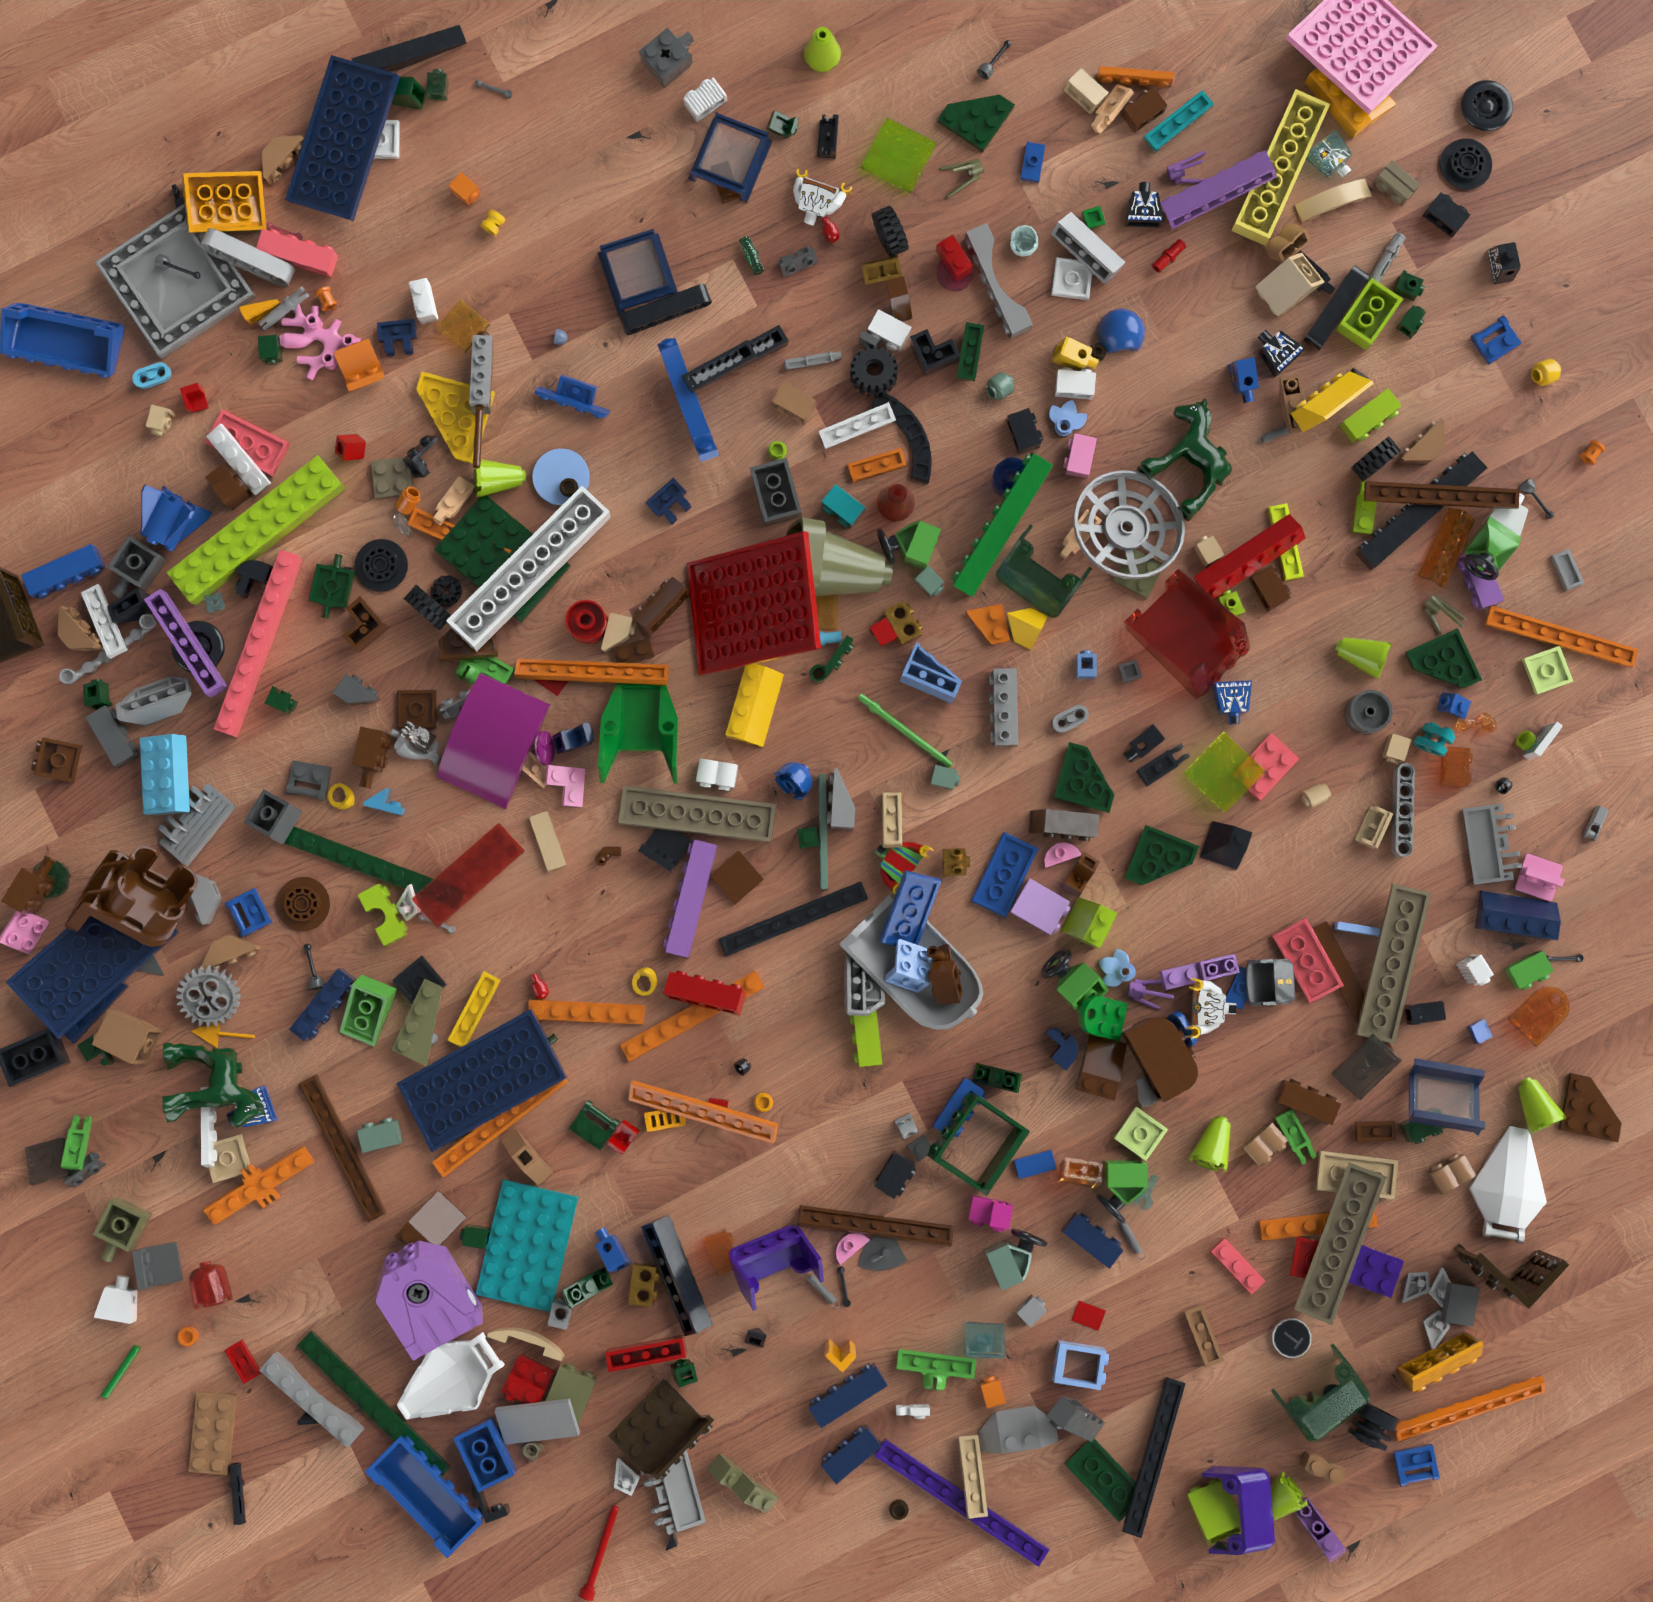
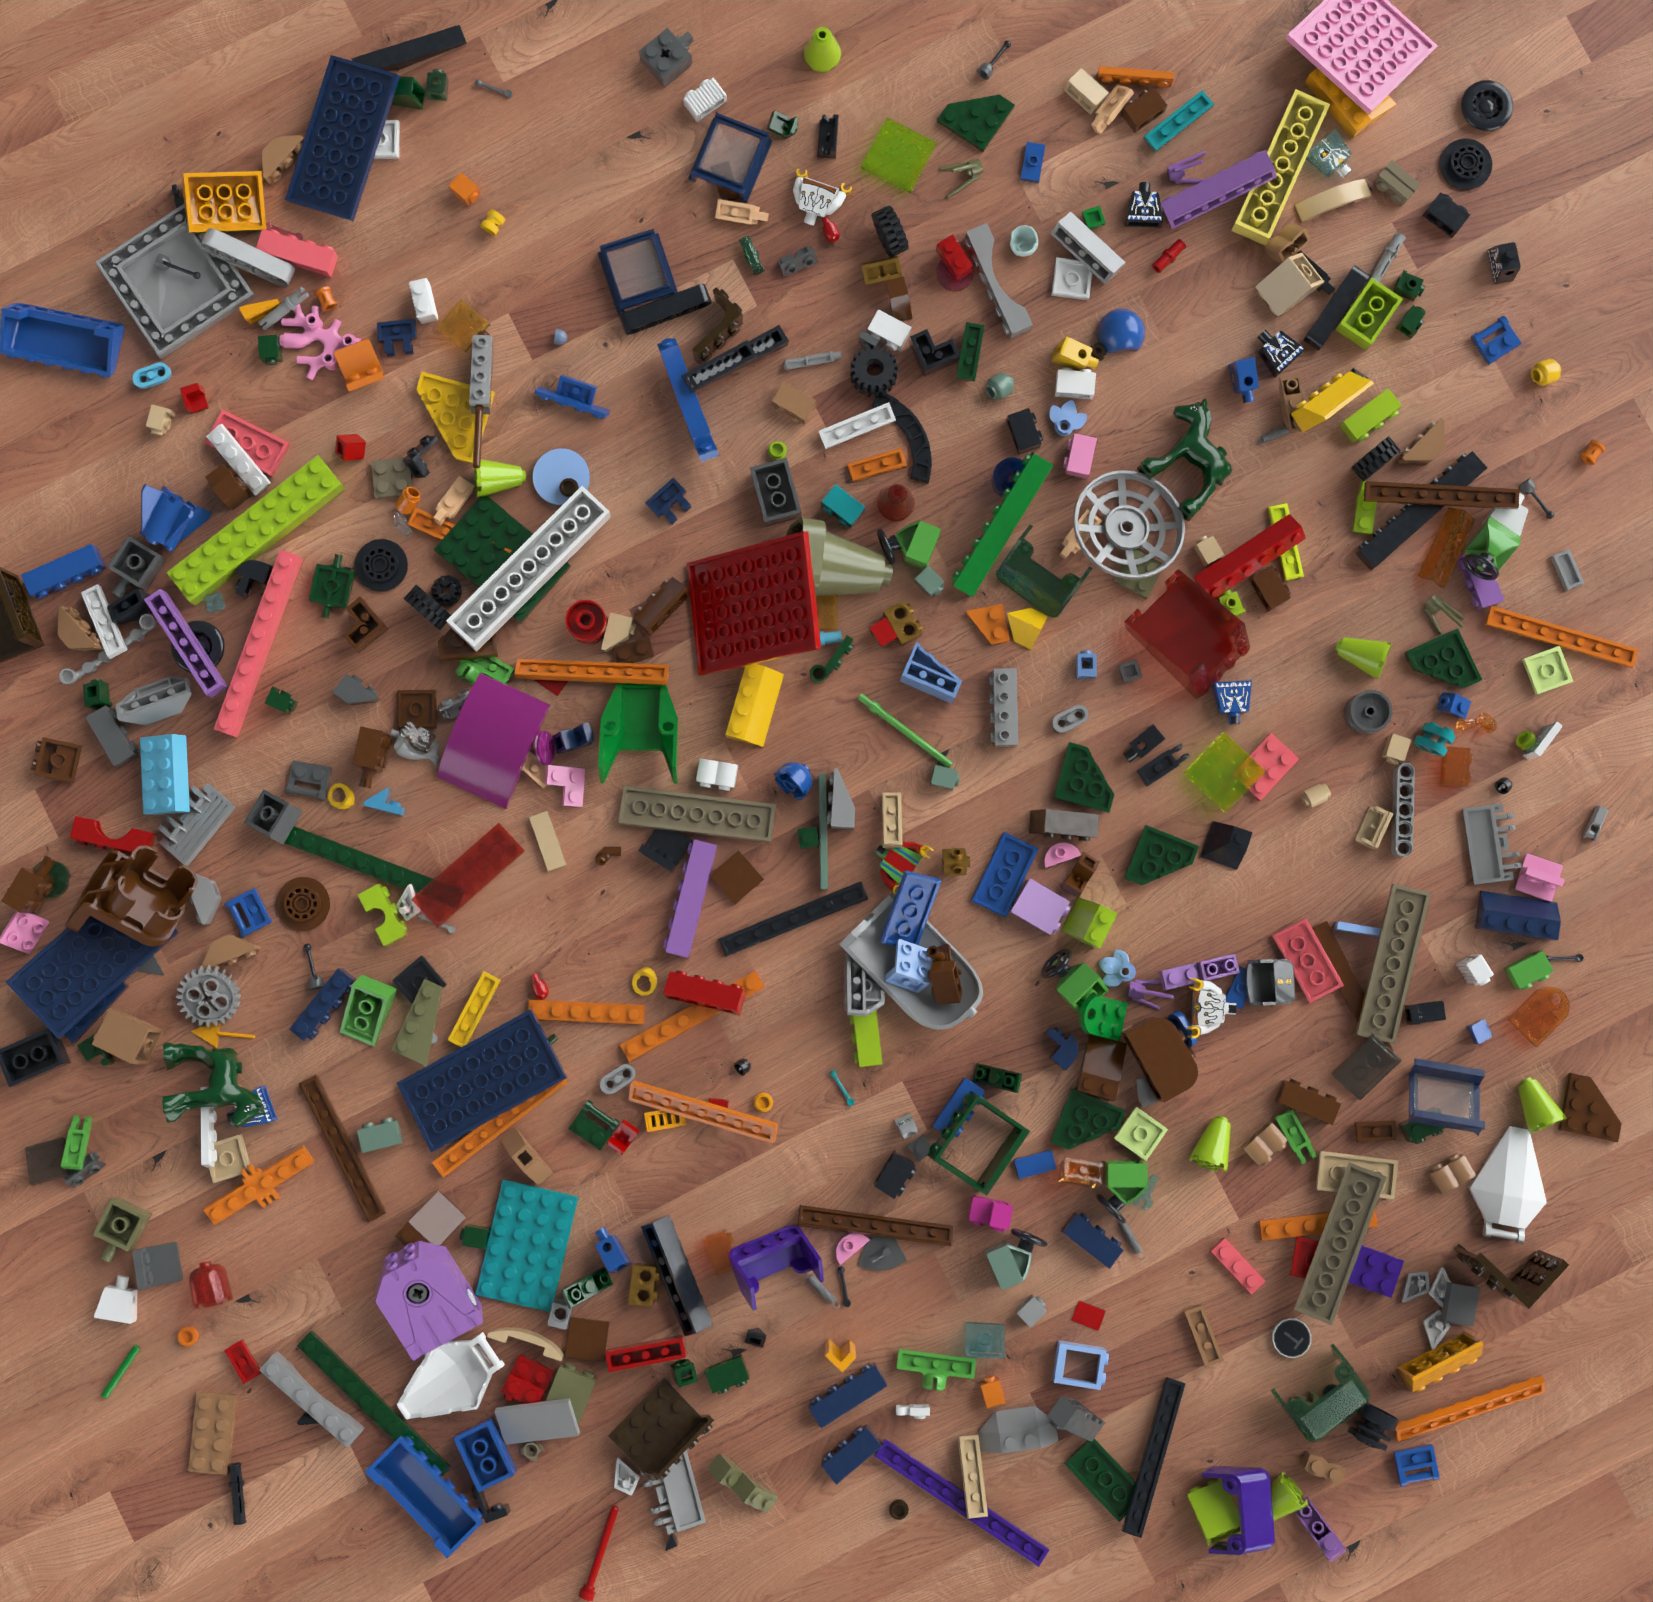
none -> red arch [70,816,156,854]
none -> reddish brown tile [565,1317,609,1362]
none -> light grey plate [600,1064,636,1094]
none -> dark brown bracket [692,287,743,365]
none -> dark green brick [704,1354,750,1394]
none -> light nougat hinge [715,199,769,225]
none -> teal hinge [830,1070,854,1106]
none -> dark green plate [1050,1088,1126,1150]

